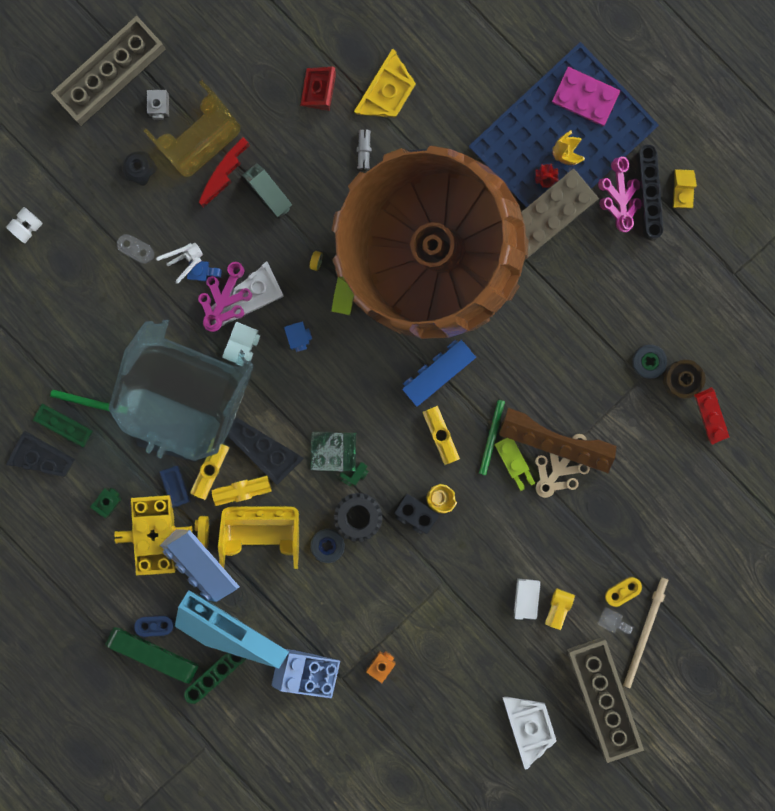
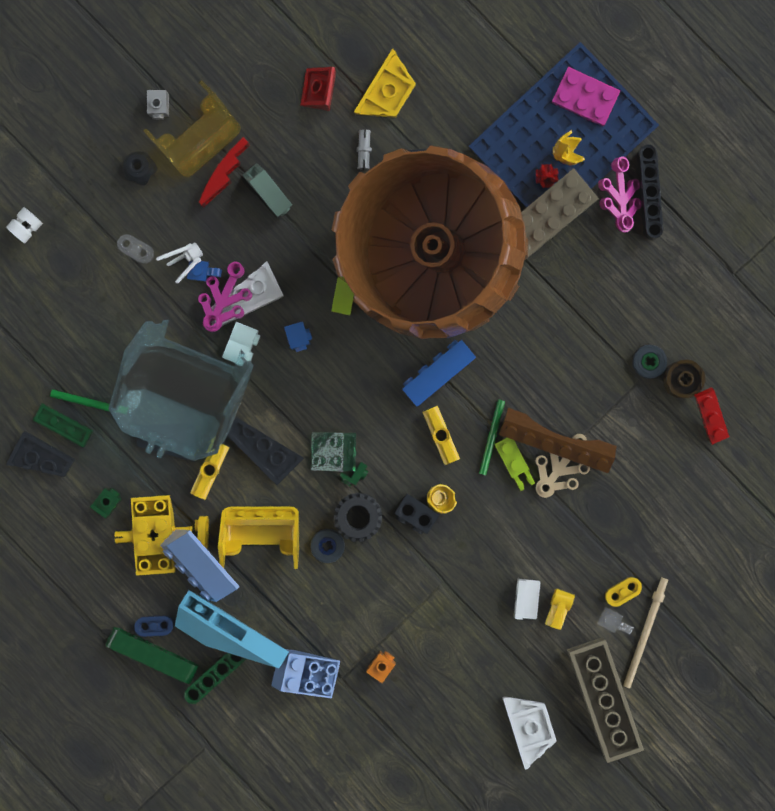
dark tan brick [51,16,166,126] -> none
dark blue tile [159,466,190,508] -> none
yellow piece [211,476,272,506] -> none
yellow tile [310,251,323,271] -> none
yellow slope [673,169,697,209] -> none

